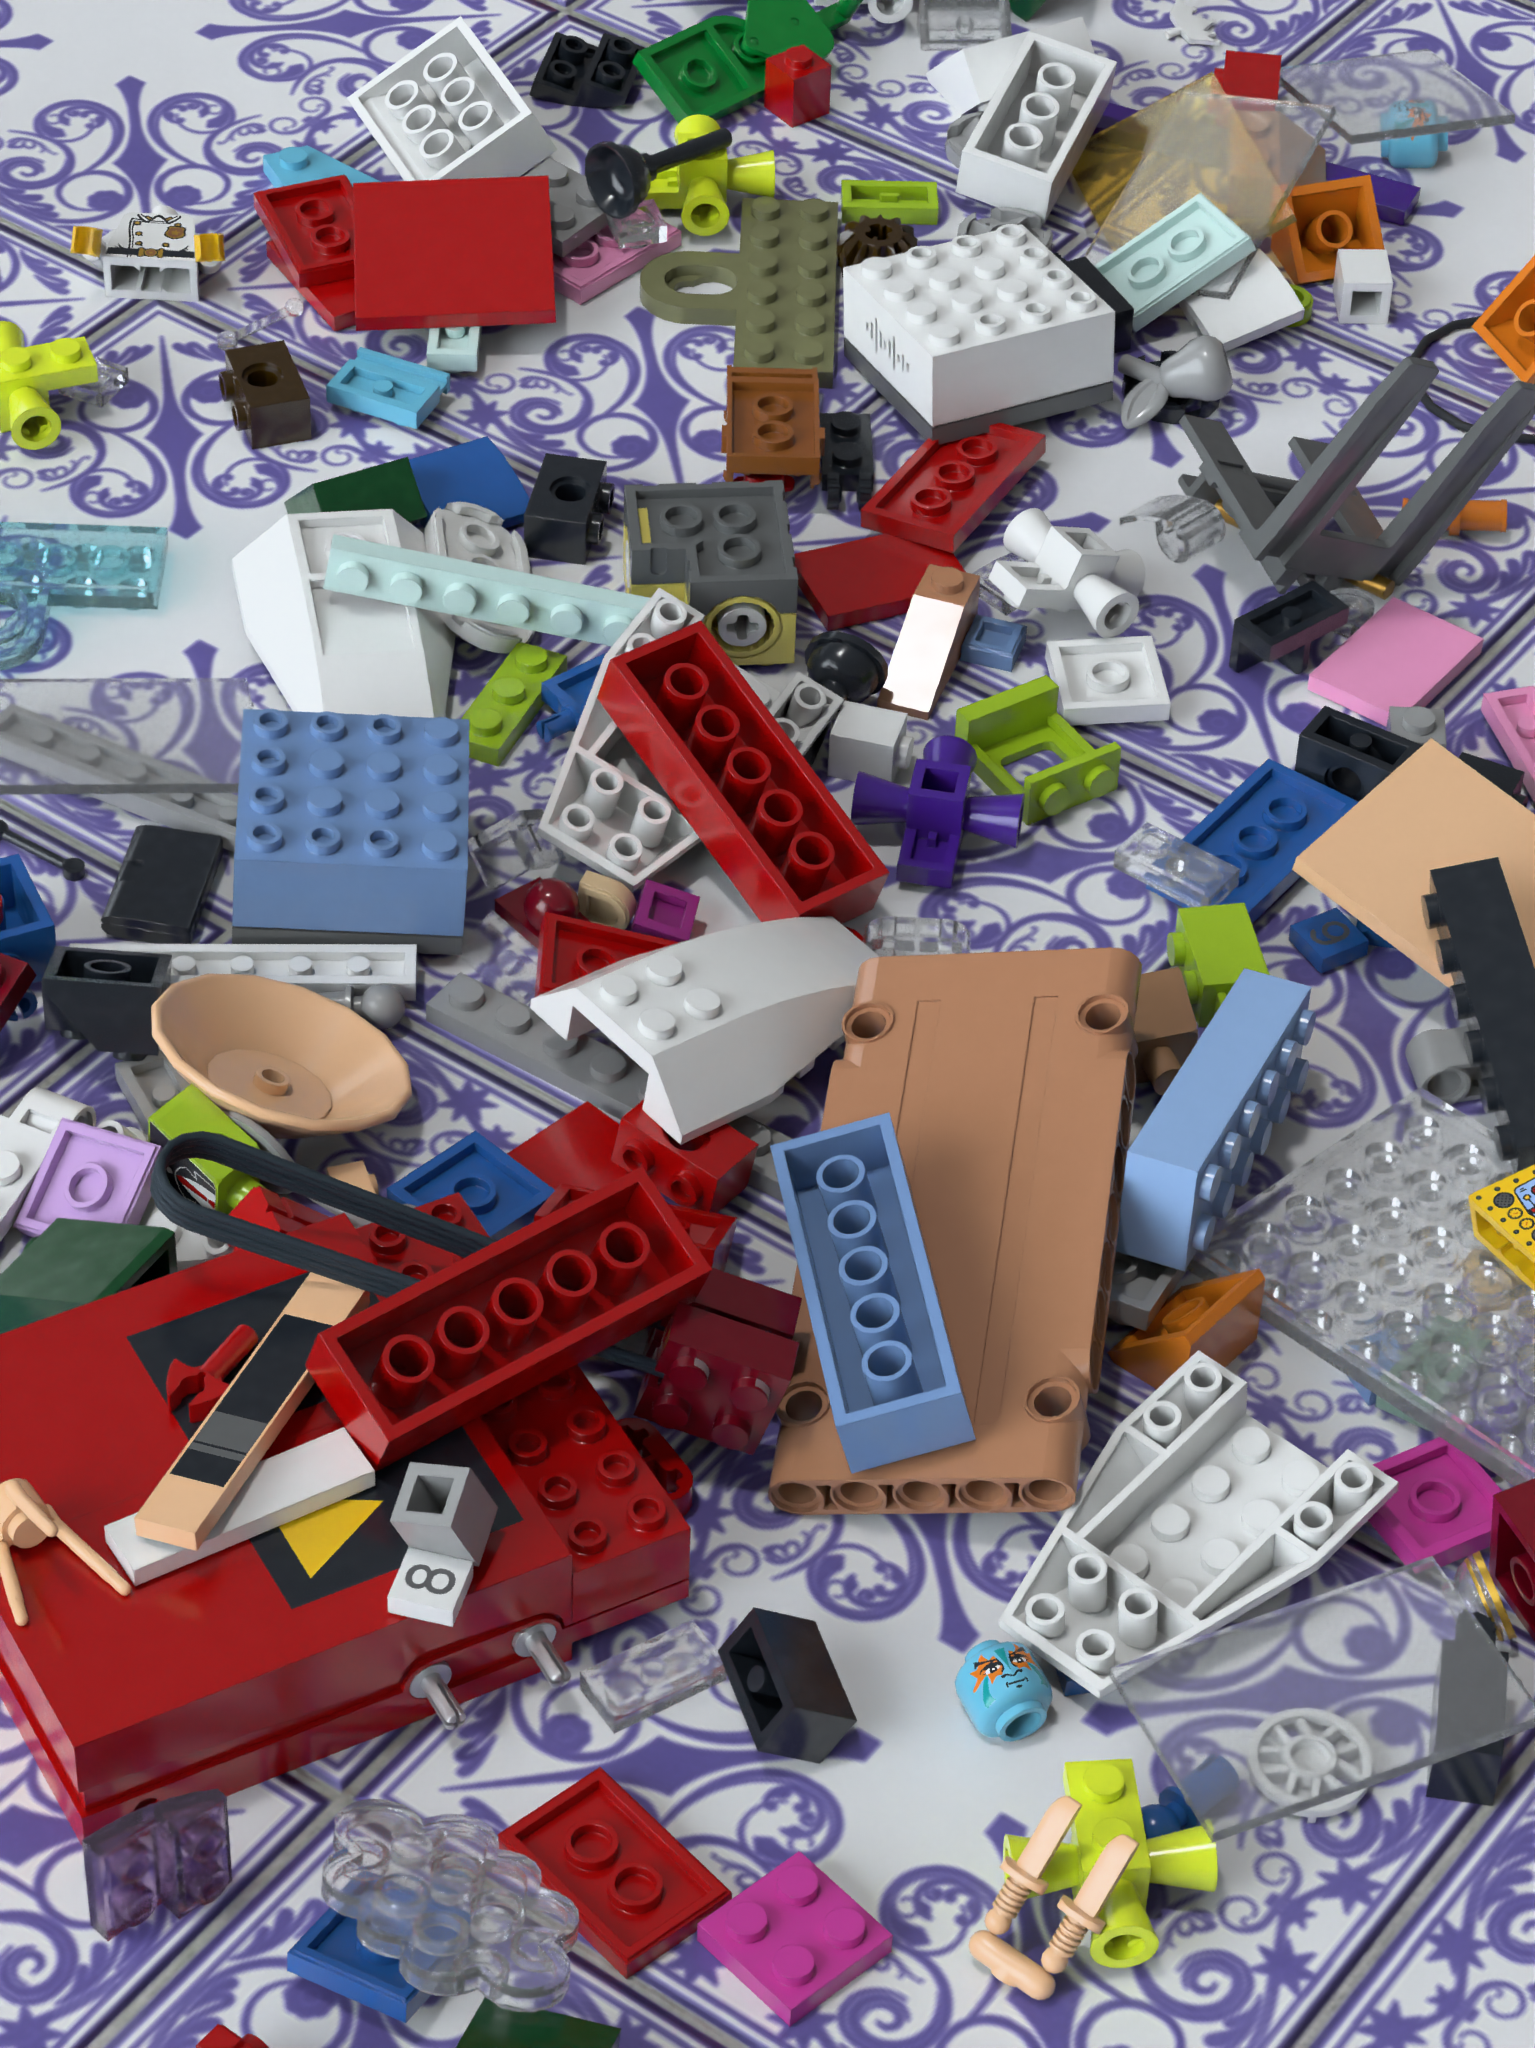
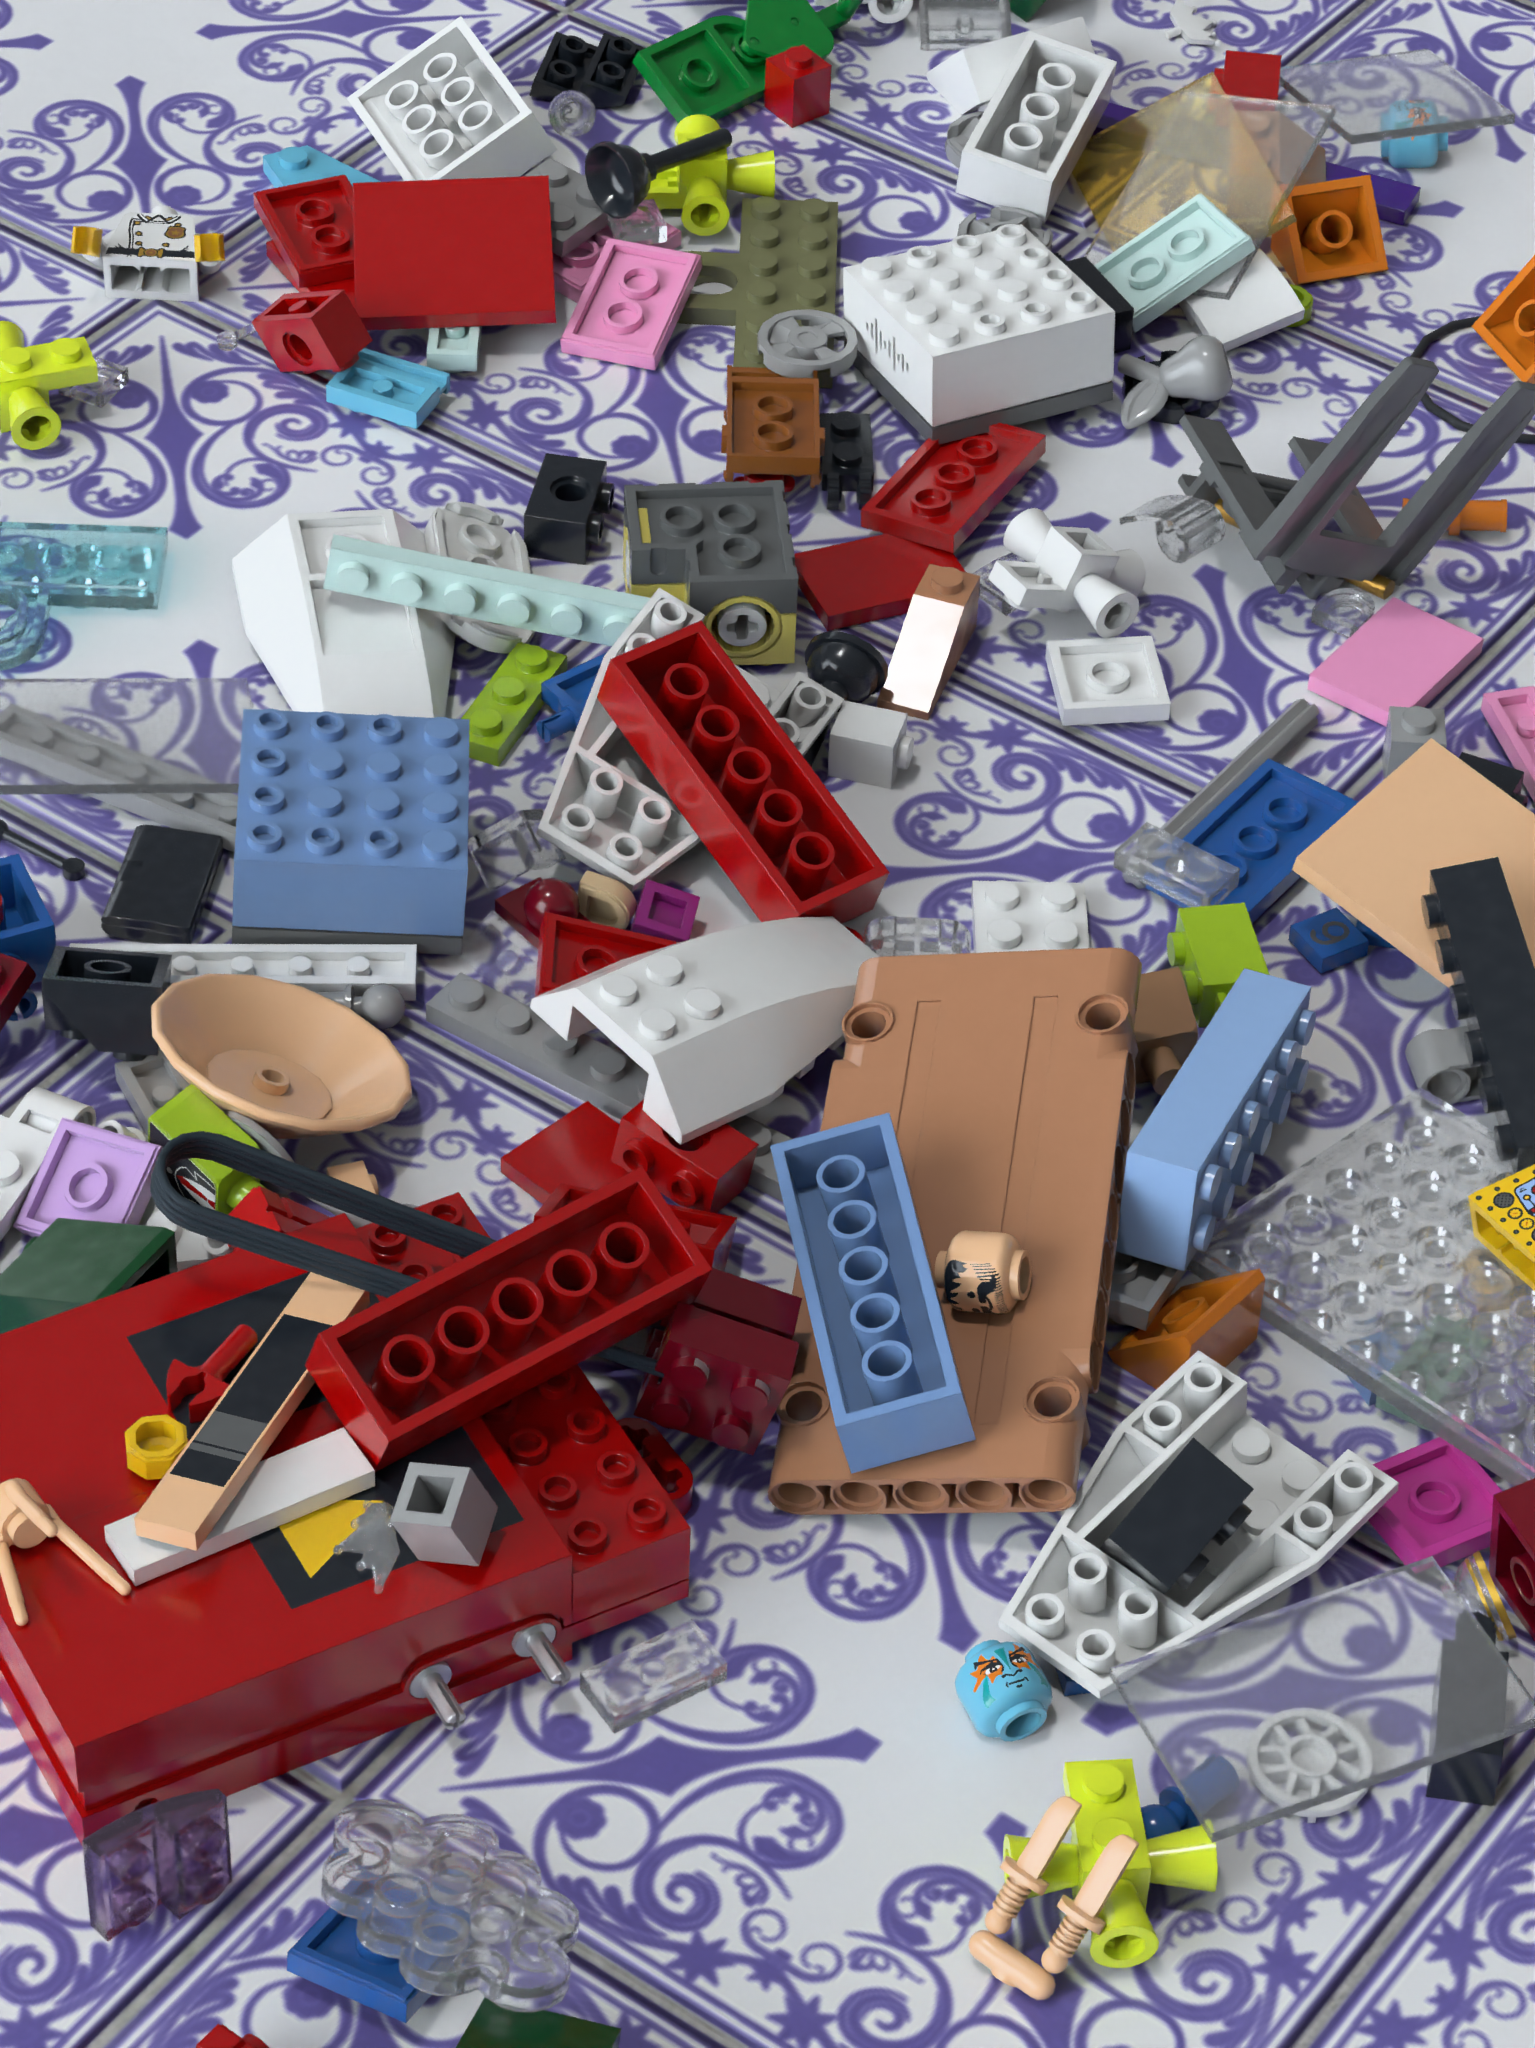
dark brown brick [218,340,312,450] -> none
dark green slope [284,457,427,525] -> none
blue plate [386,1130,555,1241] -> none
white tile [387,1547,473,1627] -> none
blue slope [409,436,530,528] -> none
red tile [495,1767,732,1979] -> none
dark pink plate [697,1851,893,2027] -> none
black brick [718,1607,857,1764] -> none
dark brown gear [836,214,918,277] -> none
lime tile [841,180,938,225] -> none
dark purple brick [851,735,1025,889] -> none
lime window [955,675,1122,825] -> none
medium blue tile [960,615,1027,672] -> none
black panel [1229,580,1349,674] -> none
black brick [1294,706,1423,802] -> none
white brick [1333,249,1393,324] -> none
none -> yellow tile [125,1414,188,1480]
none -> red brick [252,289,373,374]
none -> clear piece [333,1500,400,1594]
none -> clear plate [548,90,596,139]
none -> bright pink tile [560,238,702,371]
none -> light grey piece [757,309,858,378]
none -> light nougat head [935,1230,1032,1314]
none -> white plate [971,880,1090,953]
none -> black slope [1099,1437,1254,1594]
none -> light grey axle [1122,699,1319,889]

